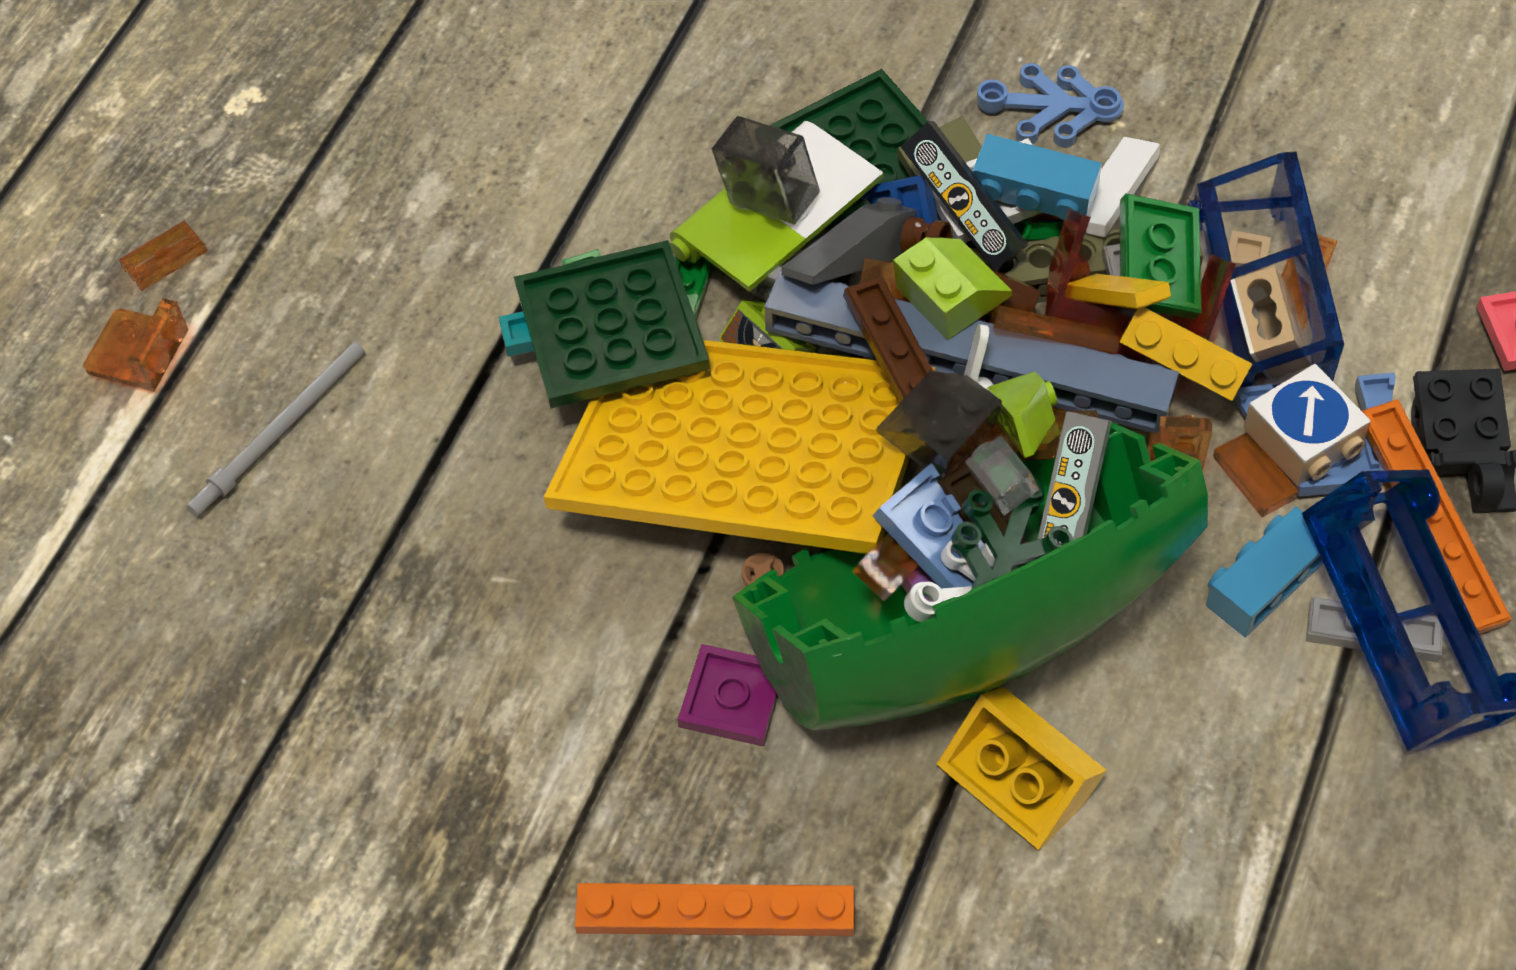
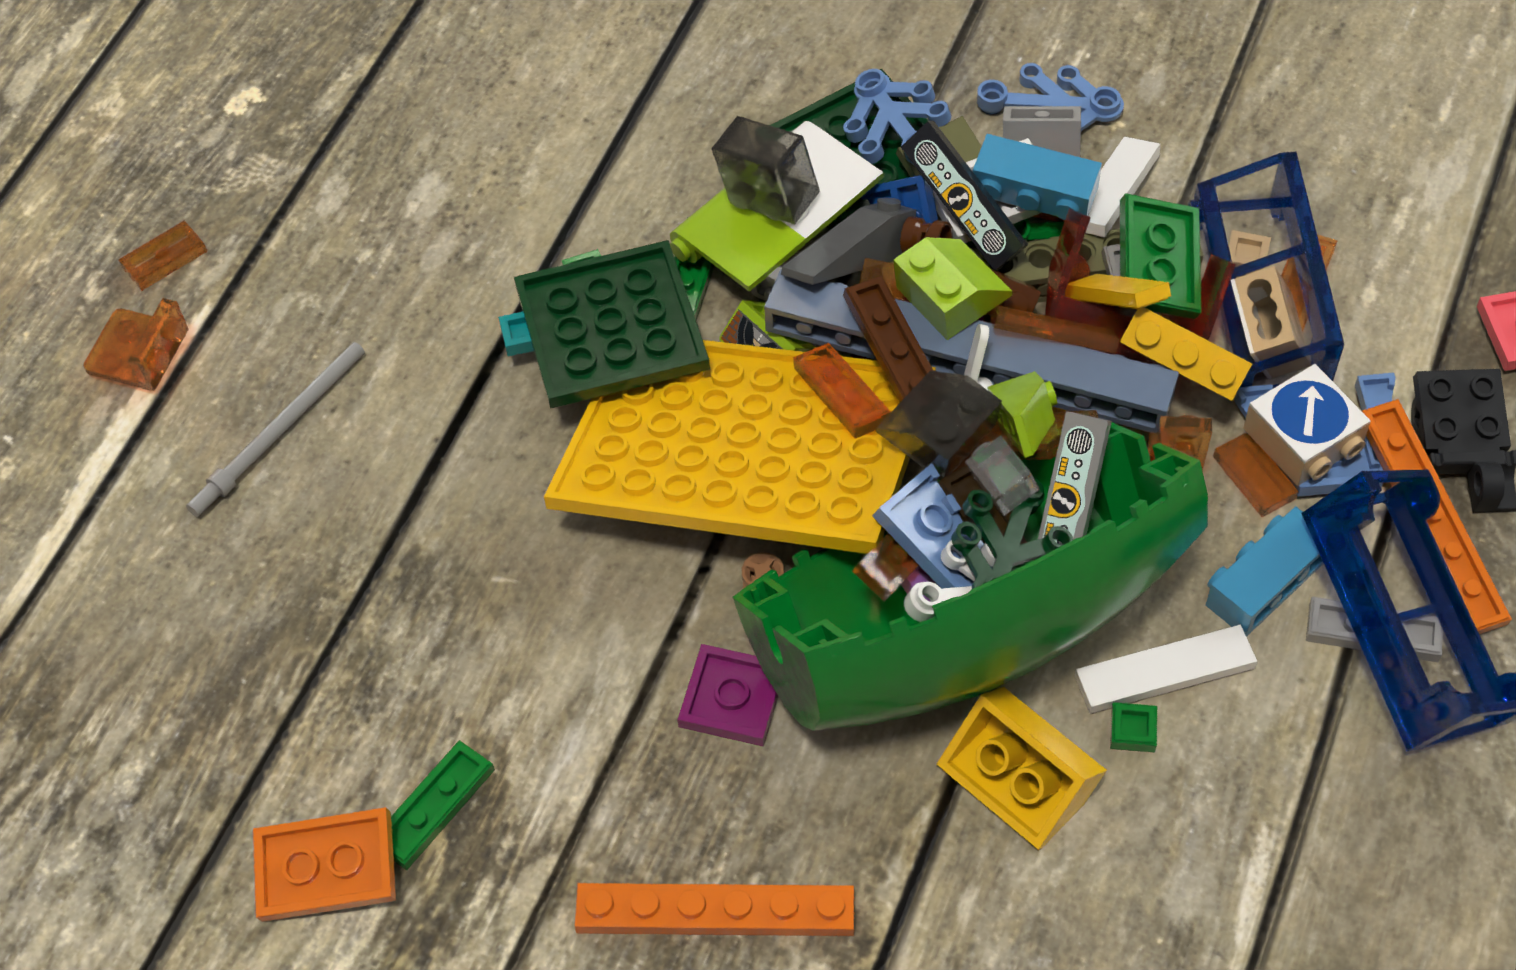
none -> orange plate [253,807,396,922]
none -> green tile [391,740,495,871]
none -> clear orange tile [793,343,892,439]
none -> medium blue plant [843,69,951,165]
none -> light grey brick [1003,106,1081,157]
none -> white tile [1075,624,1257,714]
none -> green tile [1110,702,1157,753]

